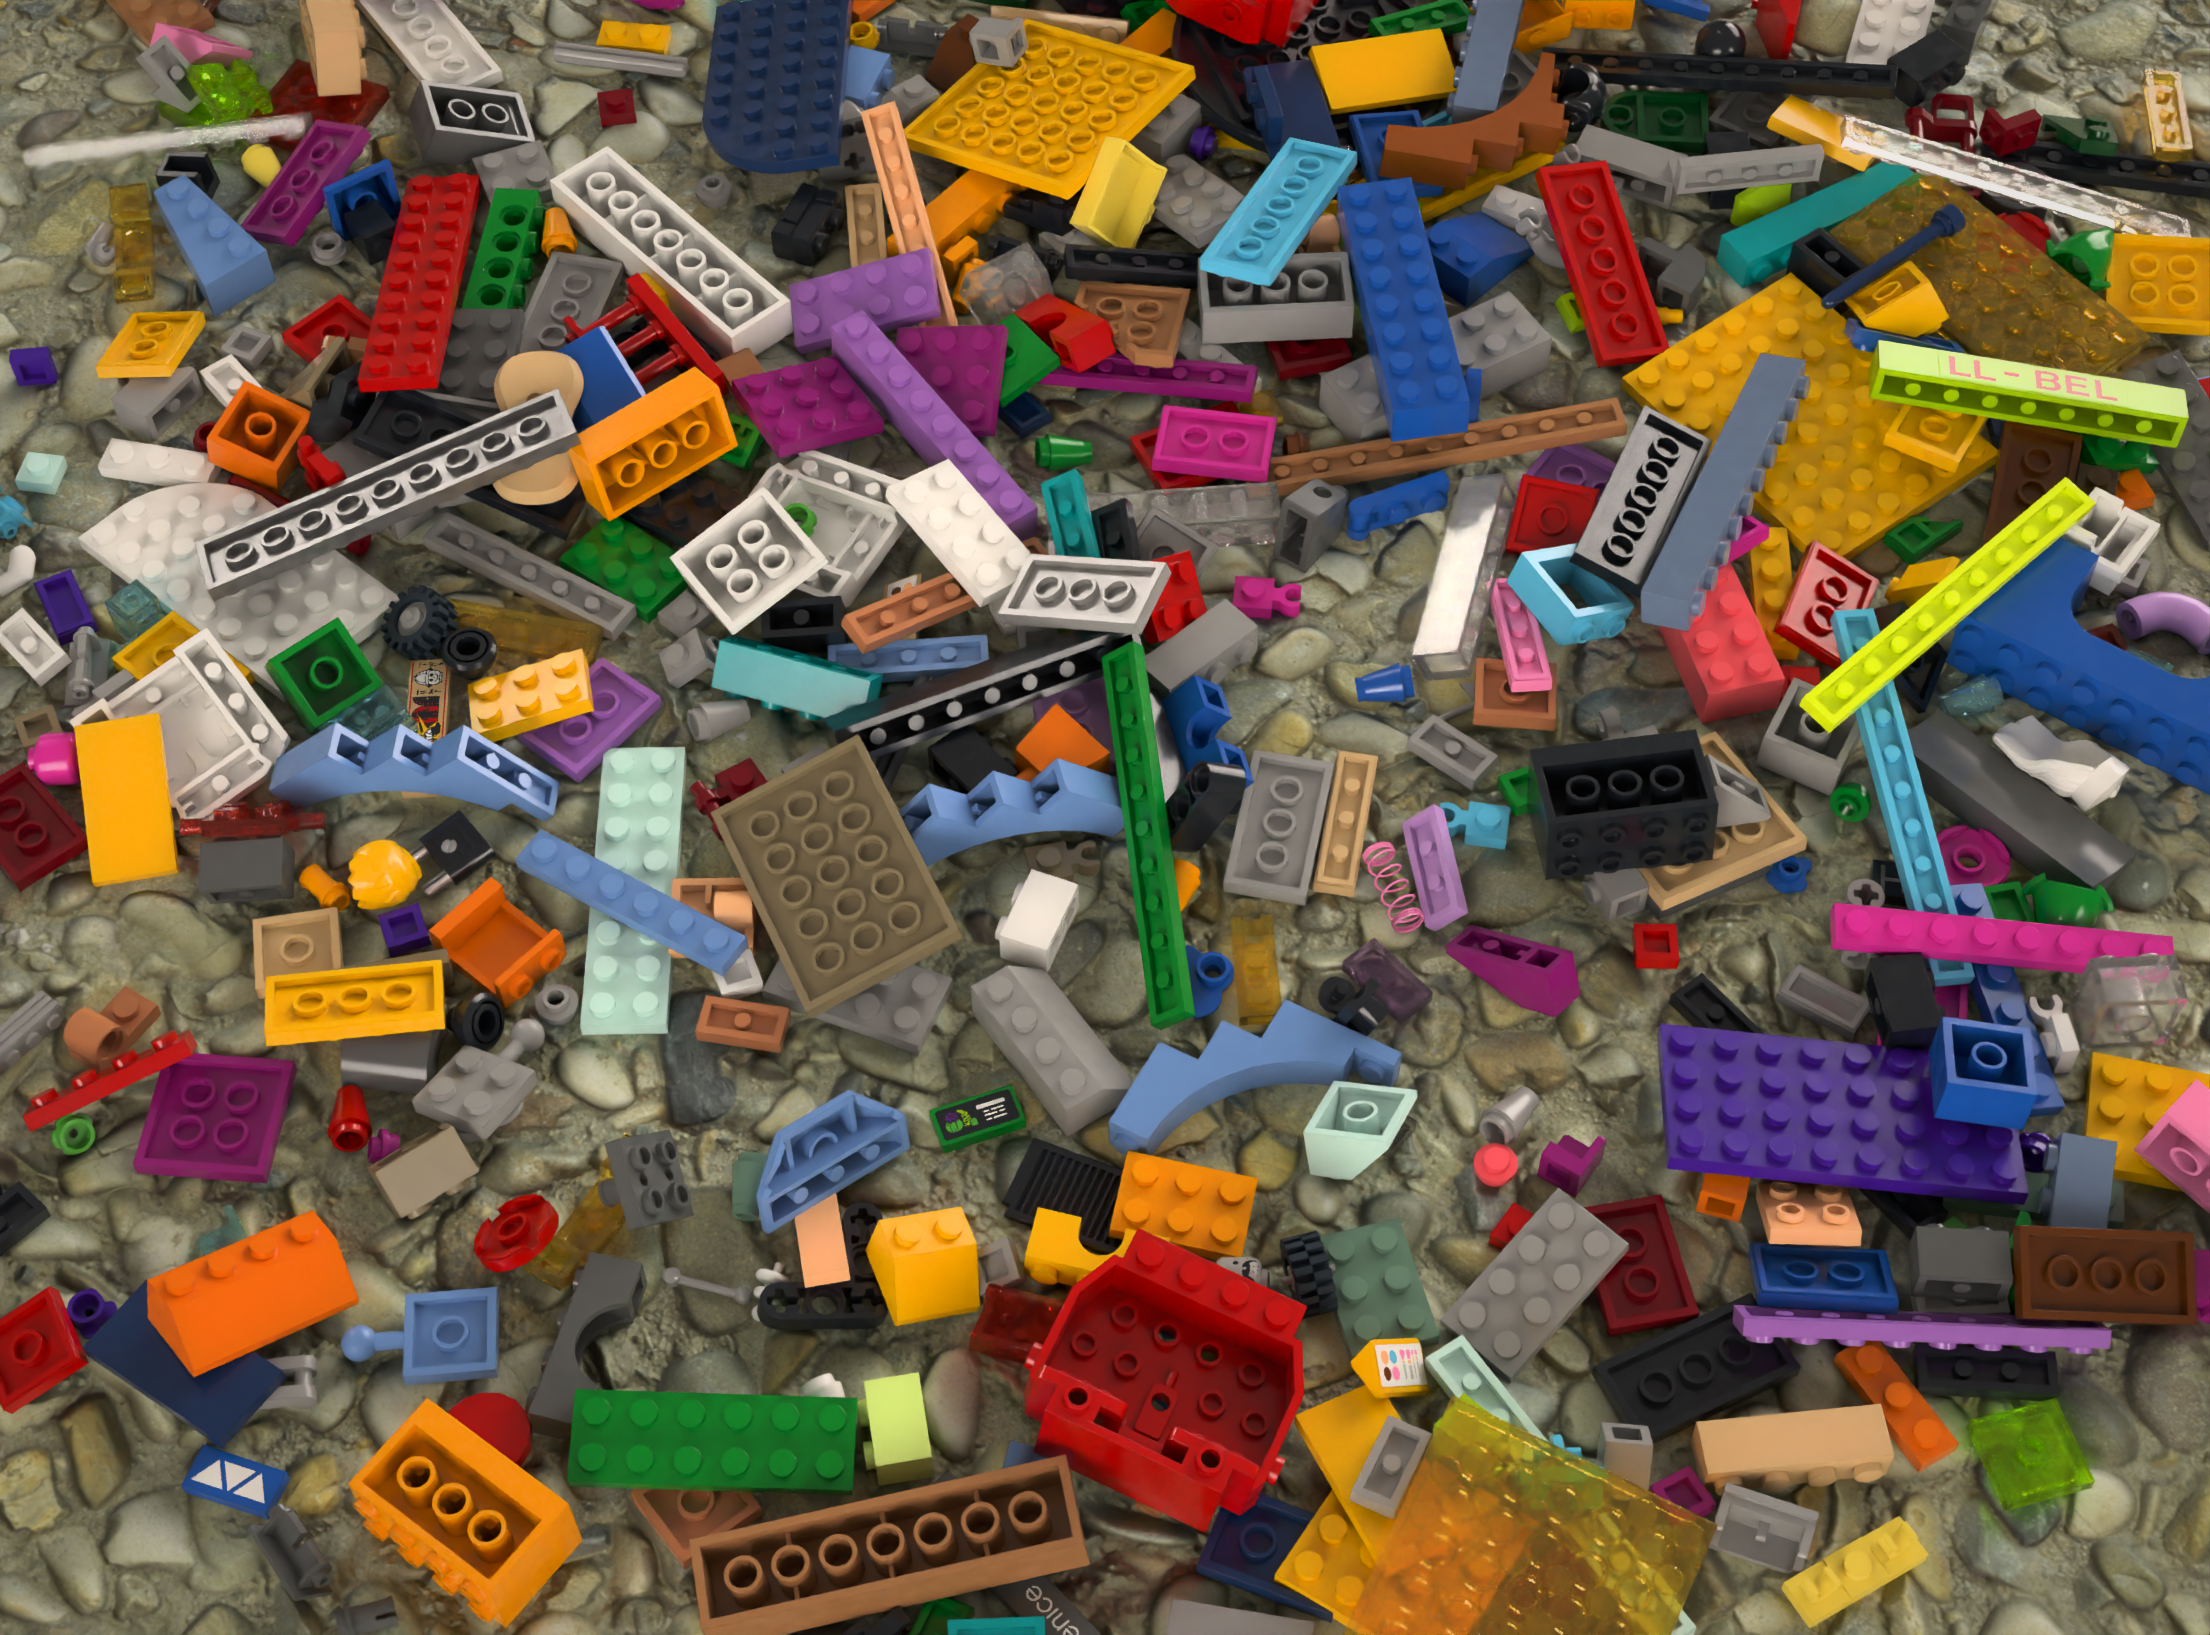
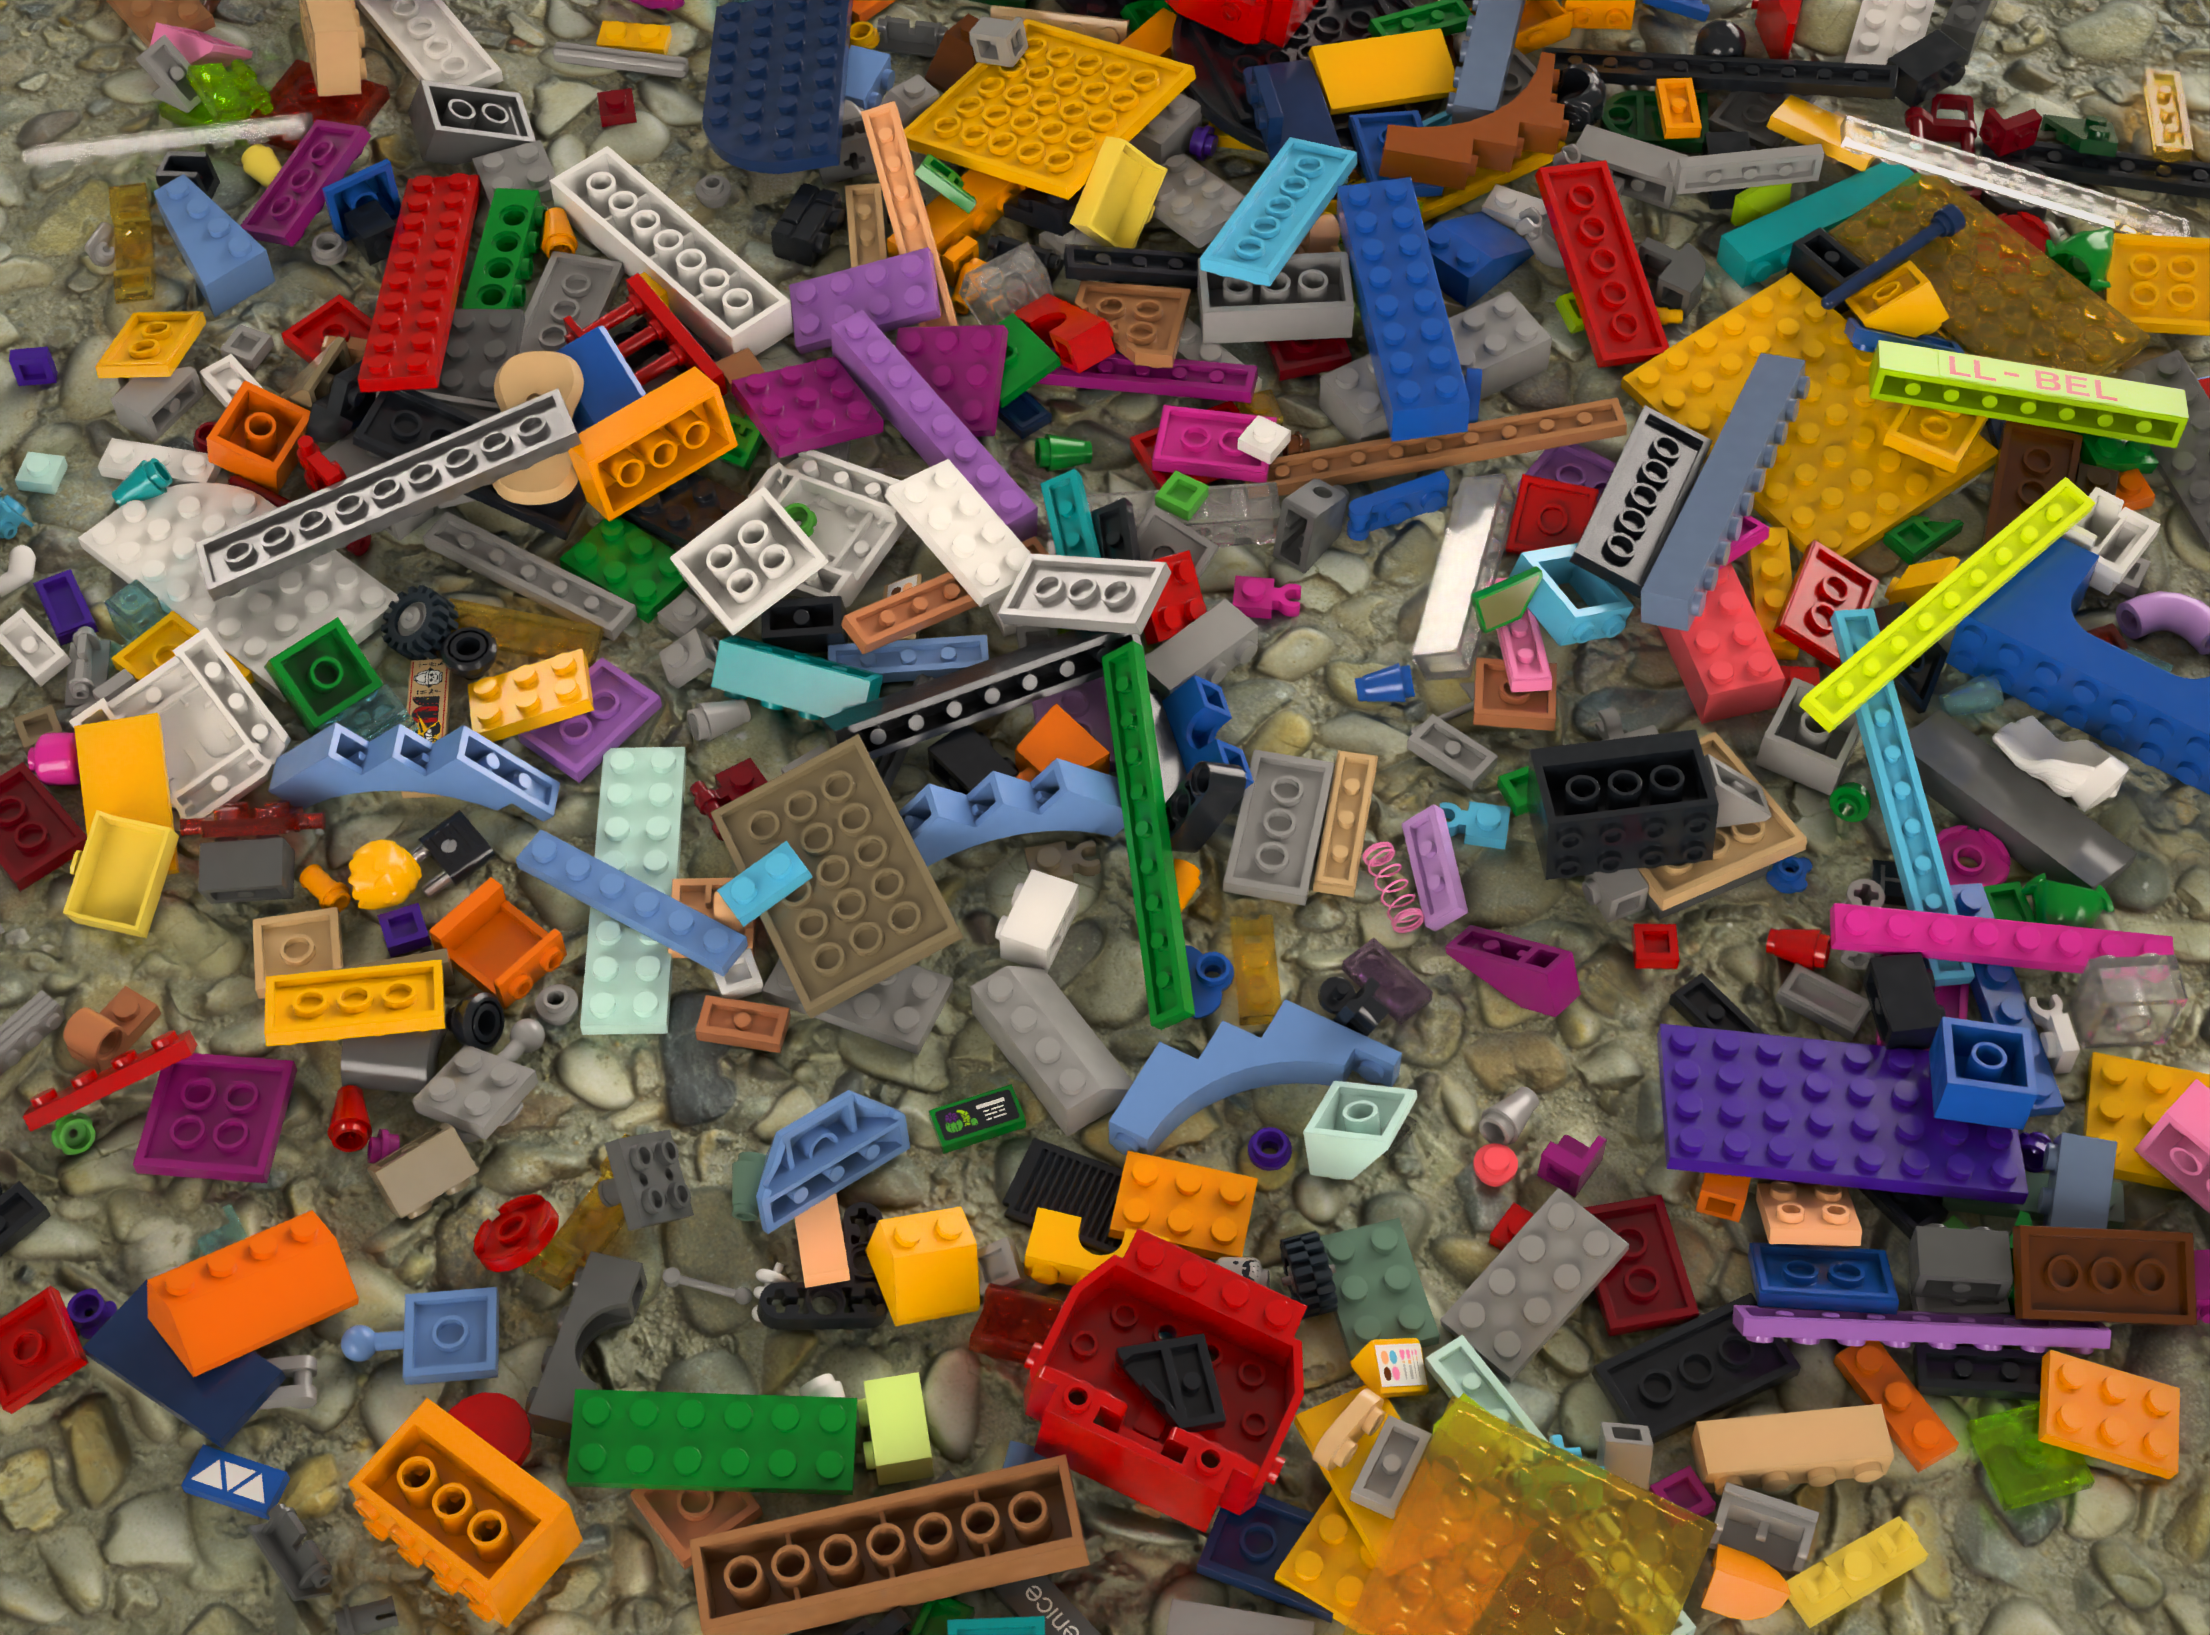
none -> light yellow container [63,810,179,938]
none -> teal cone [112,458,172,507]
none -> medium azure plate [717,841,813,927]
none -> green tile [914,154,977,214]
none -> black wing [1115,1333,1227,1432]
none -> bright green plate [1155,470,1209,521]
none -> white plate [1237,415,1291,465]
none -> dark purple plate [1248,1127,1292,1171]
none -> tan plate [1312,1388,1386,1471]
none -> tile [1470,566,1543,634]
none -> light orange plate [1655,78,1702,139]
none -> light orange brick [1701,1543,1791,1620]
none -> red cone [1766,928,1831,971]
none -> light orange plate [2038,1350,2180,1479]

